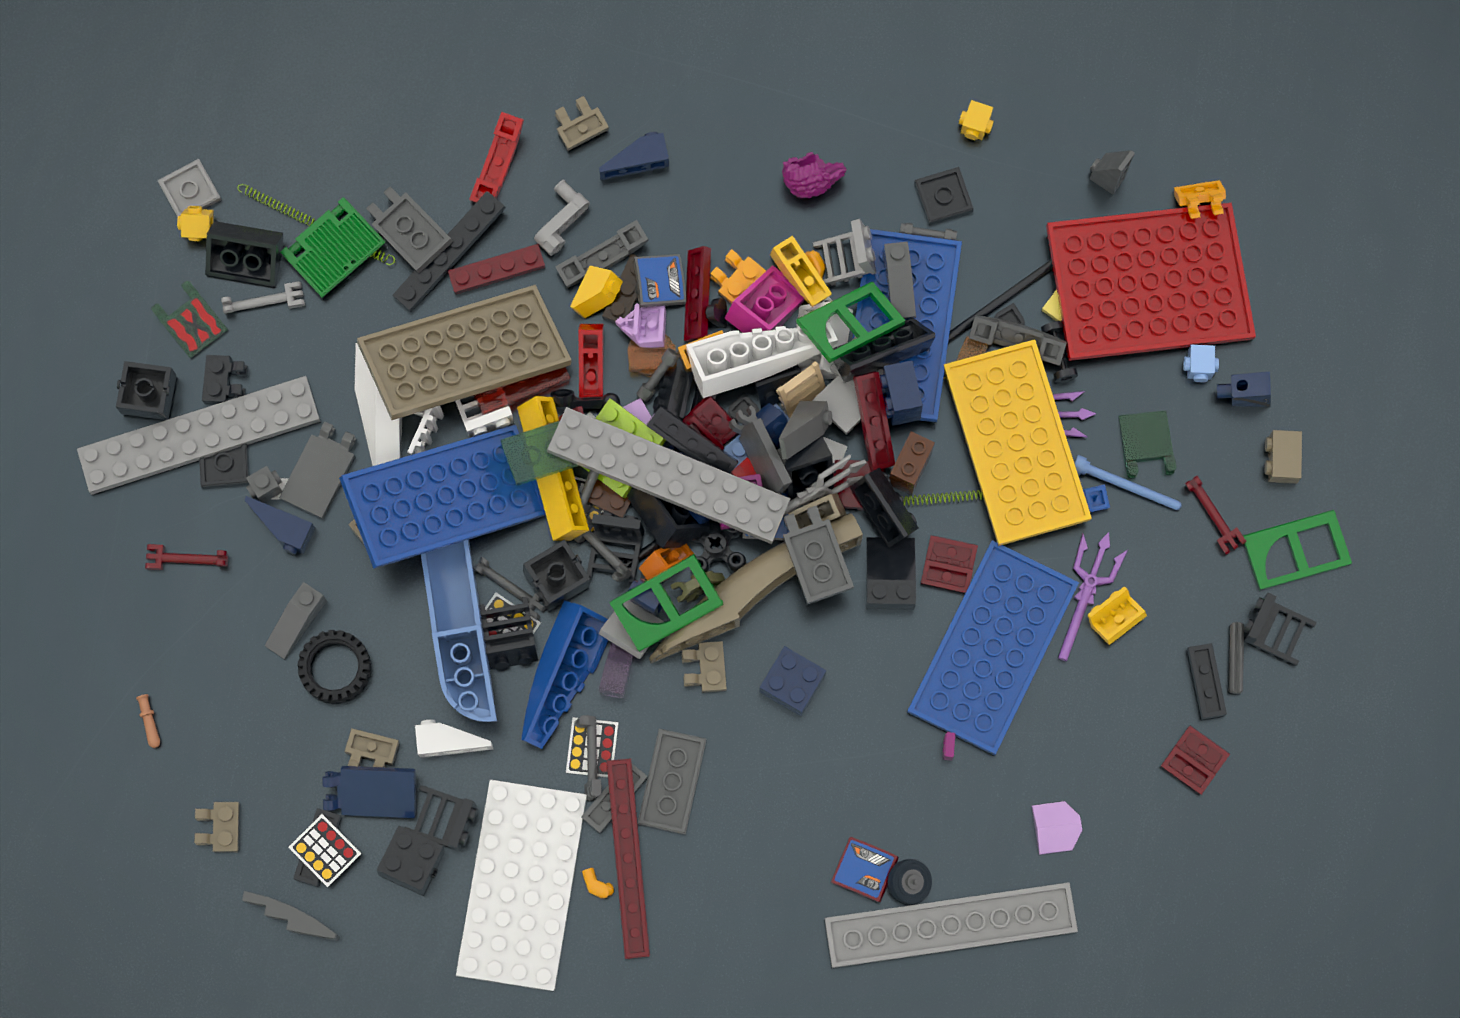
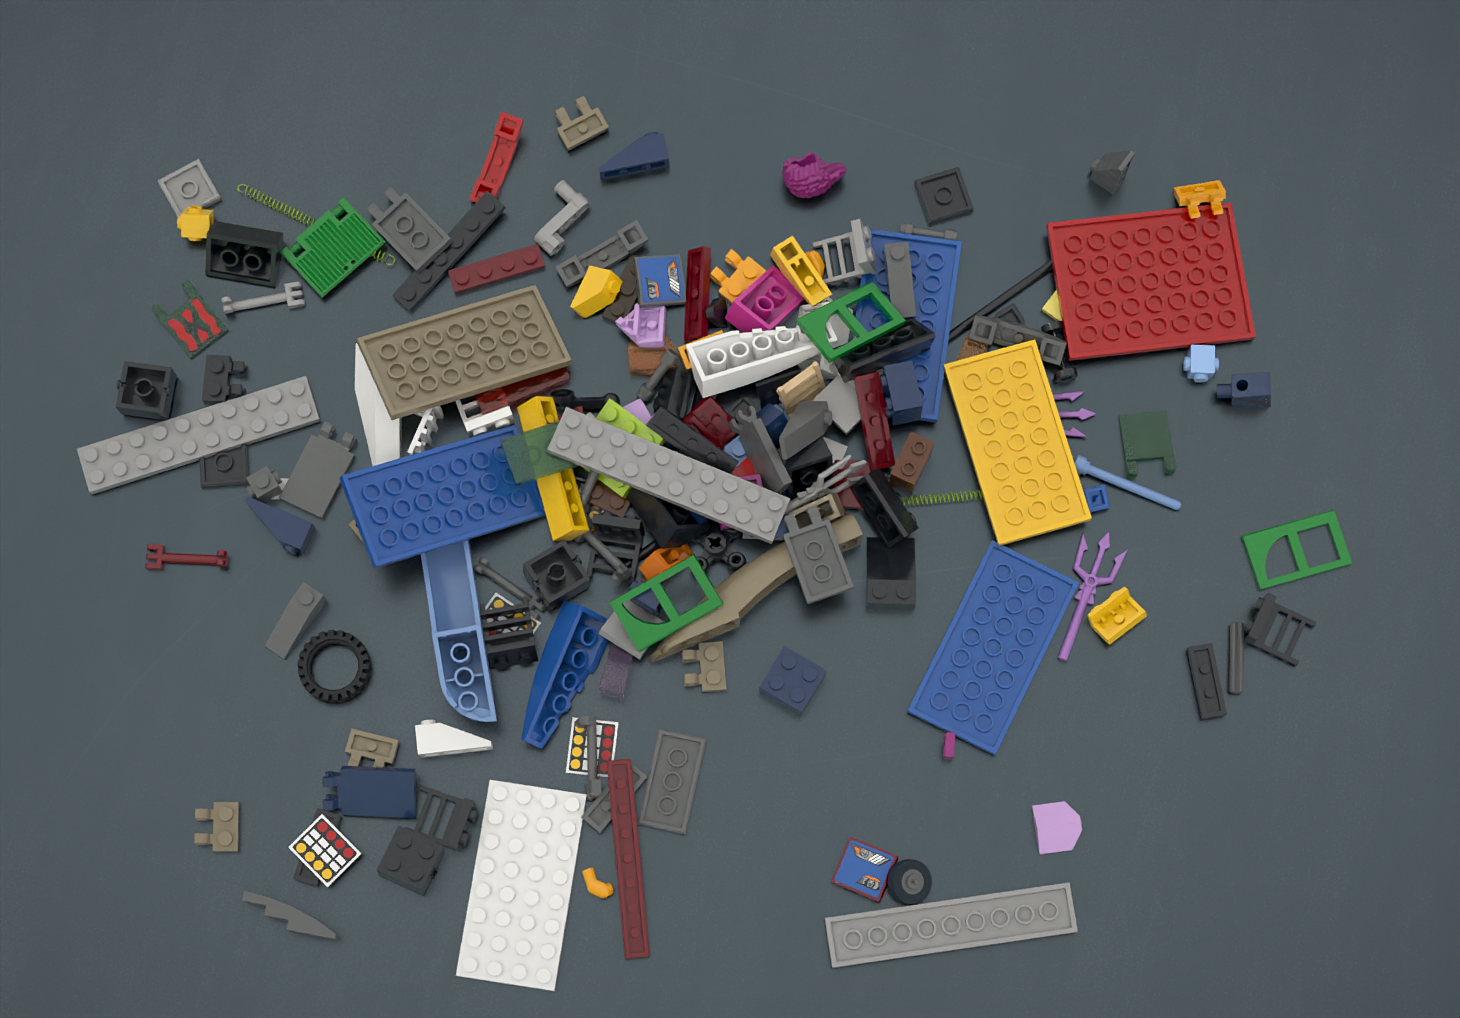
nougat piece [136,694,160,748] -> none
red slope [578,324,604,397] -> none
olive plate [670,571,725,603] -> none
dark red slope [921,535,978,593] -> none
yellow brick [958,100,994,140] -> none
dark red slope [1161,725,1230,795] -> none
dark red hinge [1185,476,1247,555] -> none
dark tan brick [1264,430,1302,484] -> none

